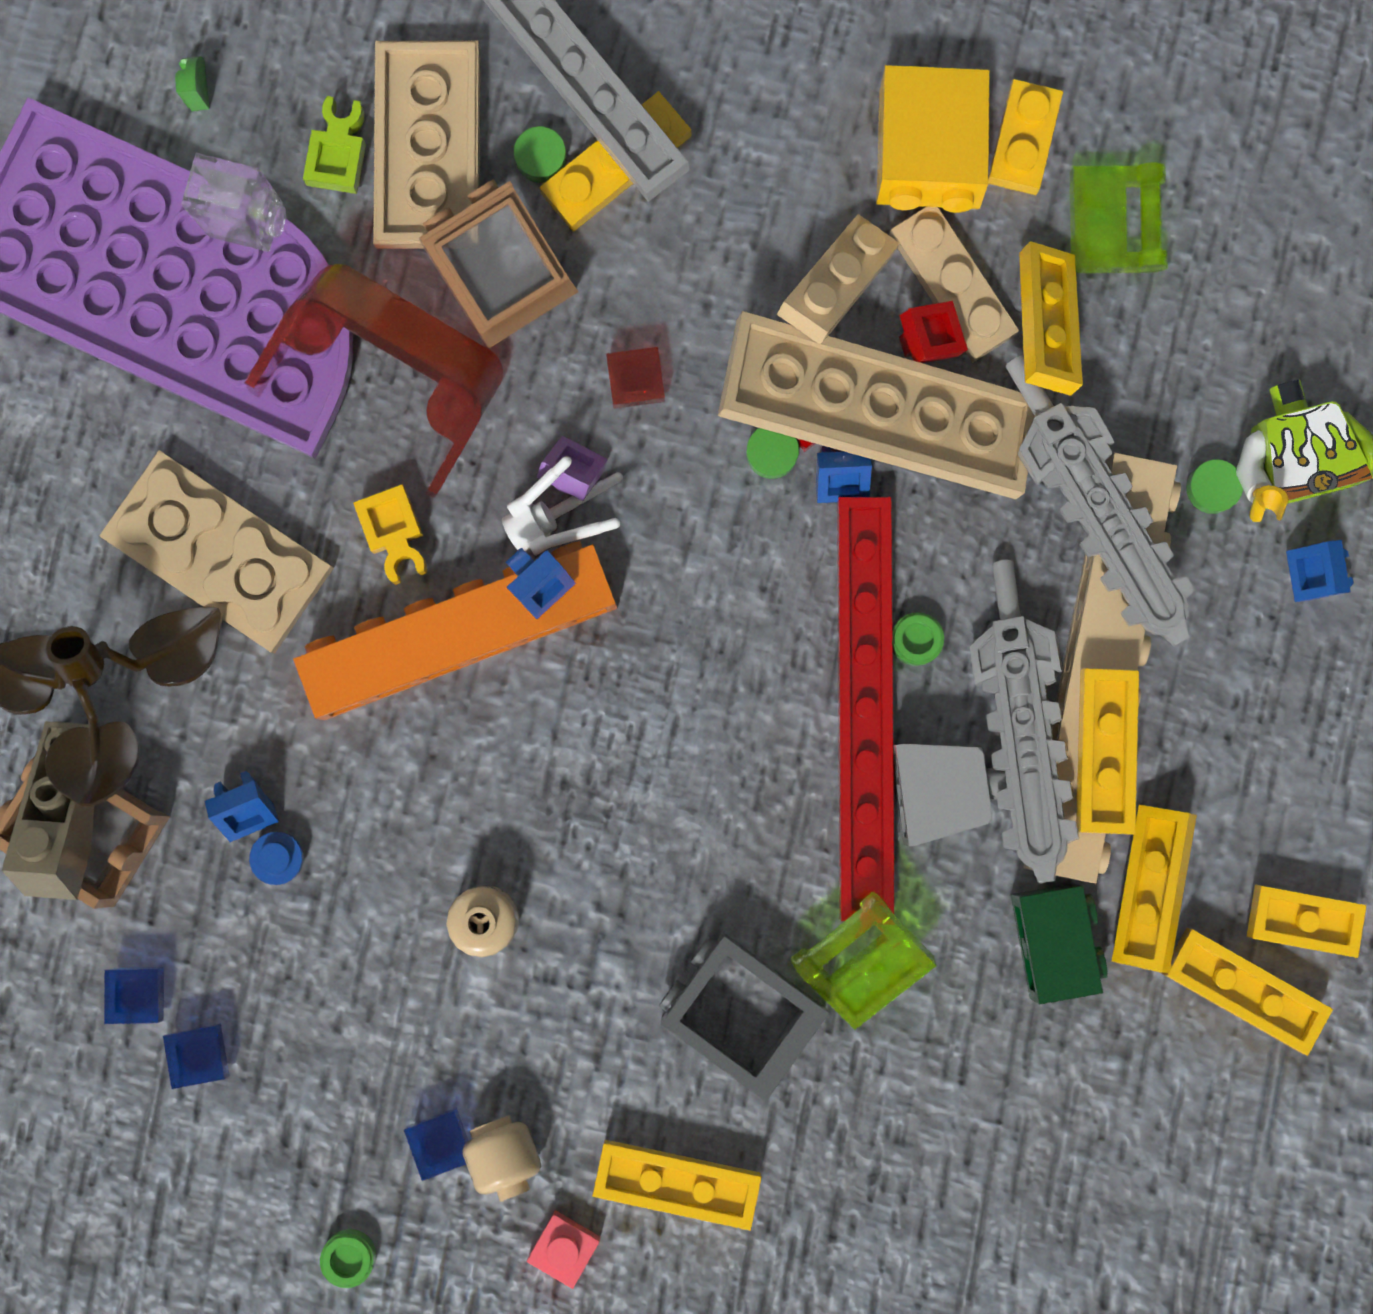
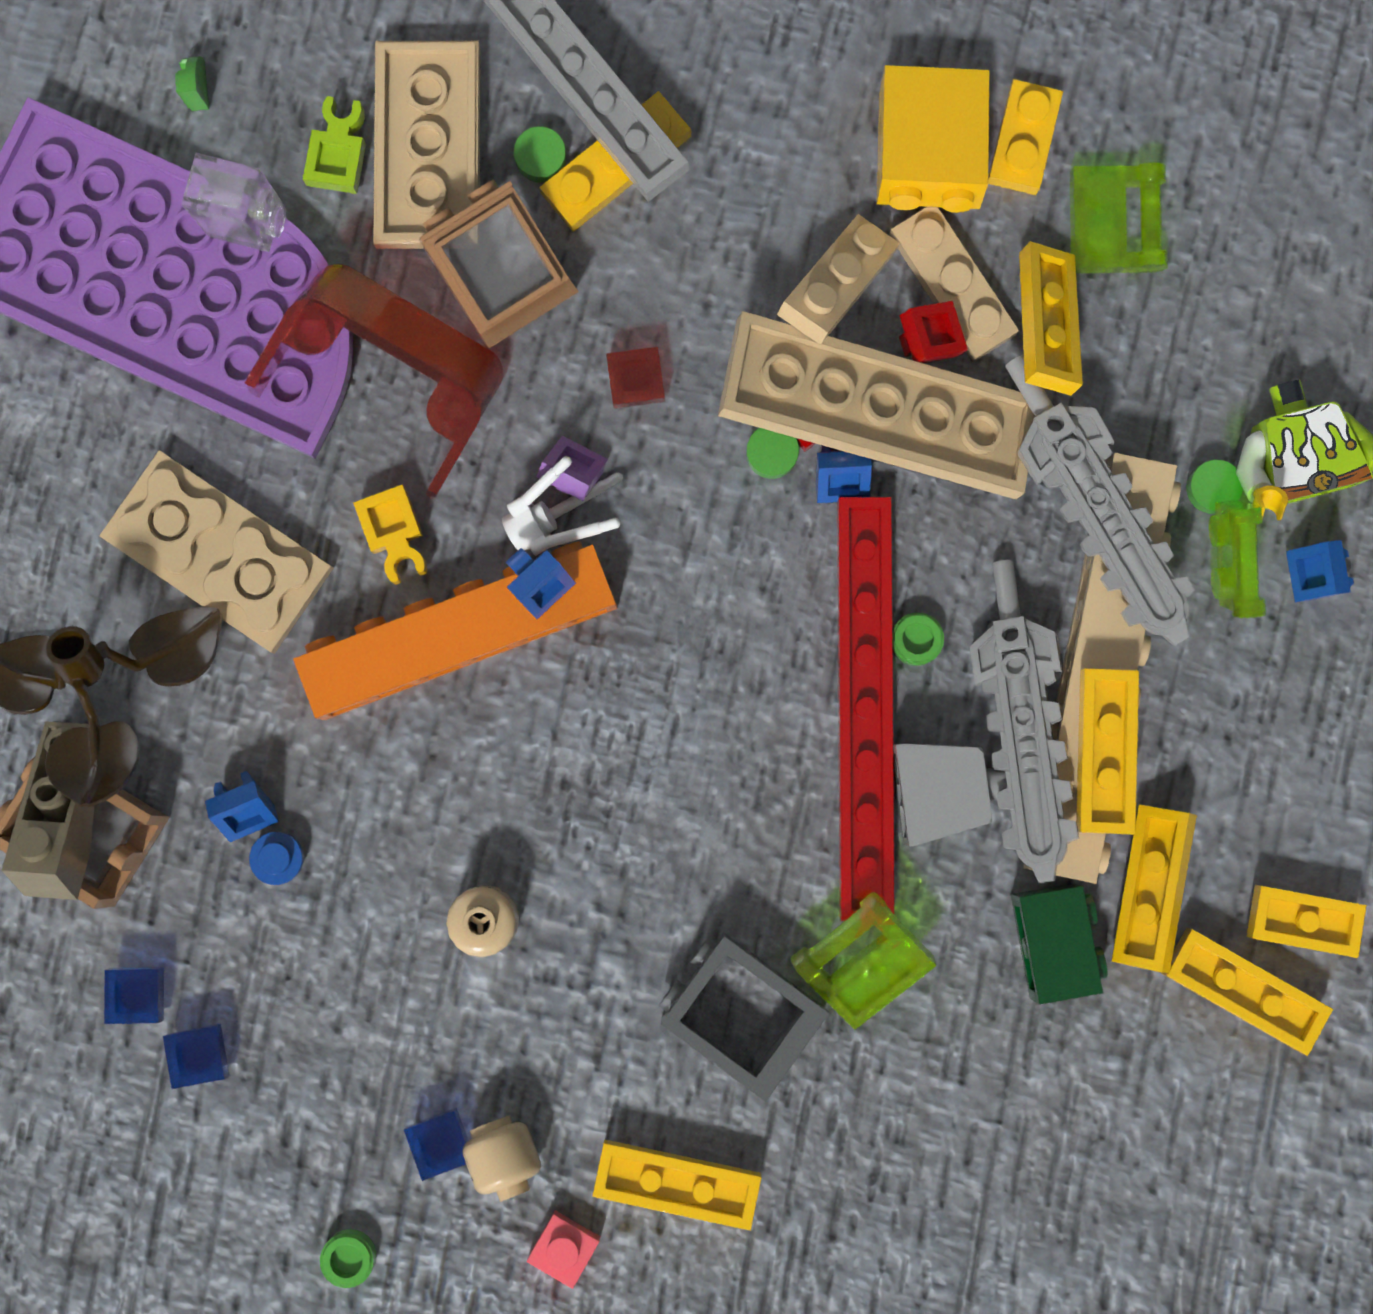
none -> clear neon green plate [1209,500,1266,618]

